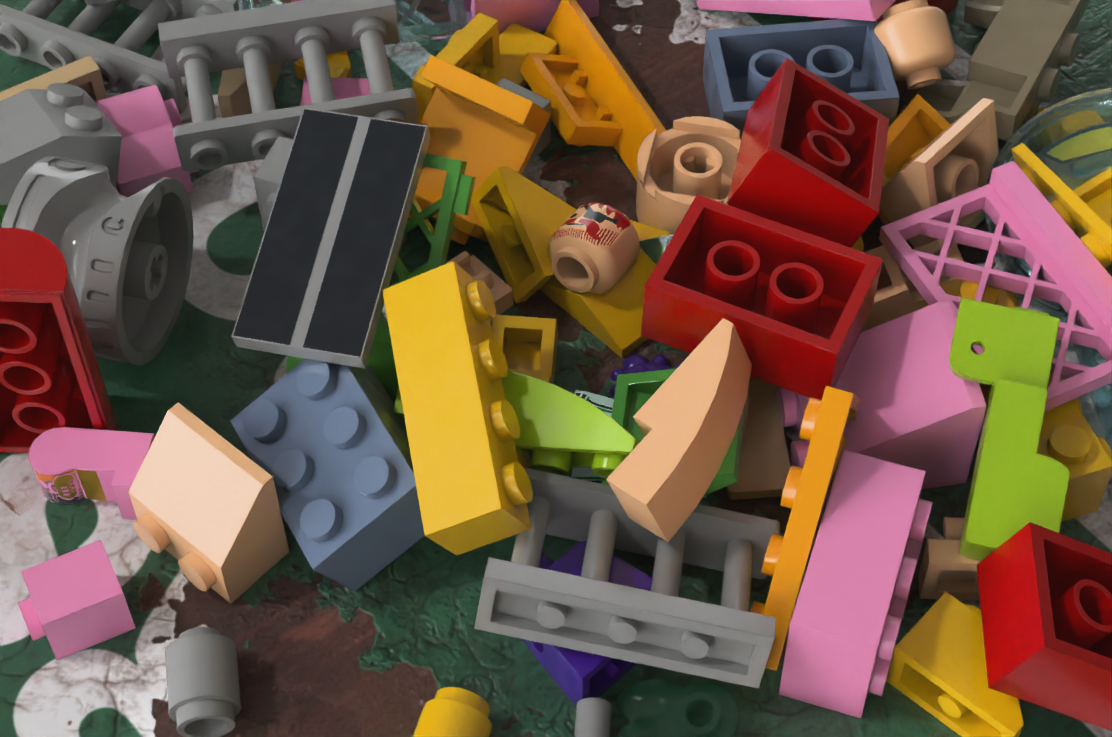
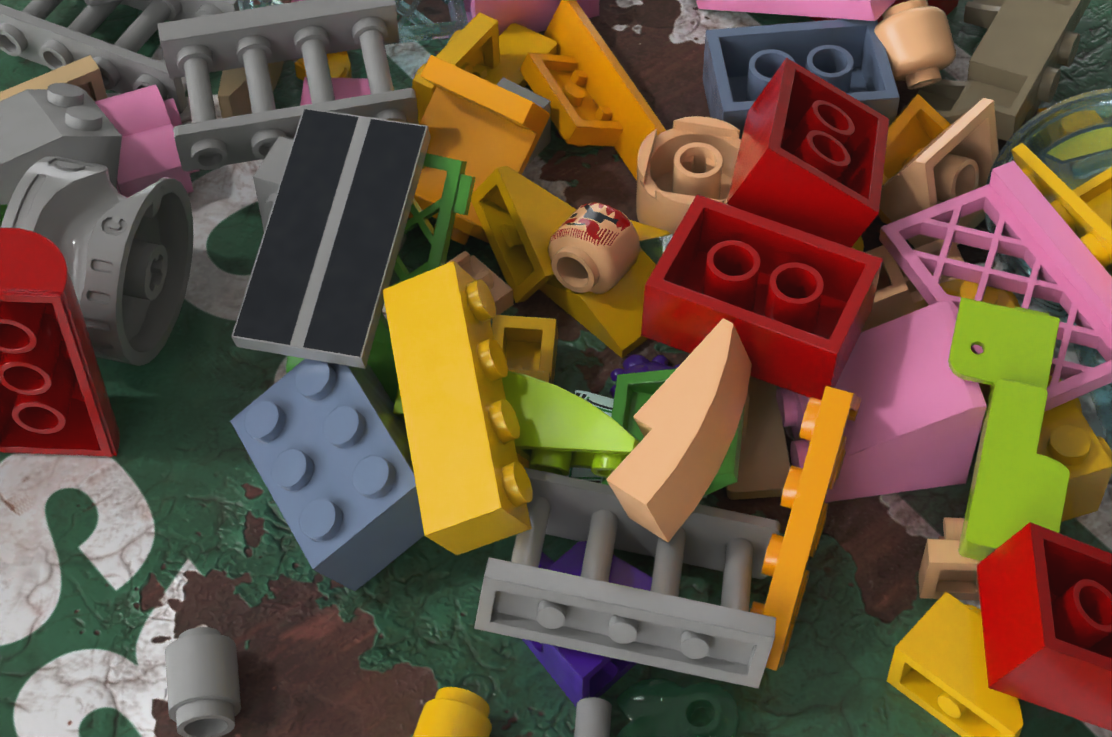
bright pink brick [18,540,136,660] -> none
bright pink leg [28,427,155,520] -> none
light nougat slope [128,402,289,604] -> none
bright pink brick [778,450,933,718] -> none

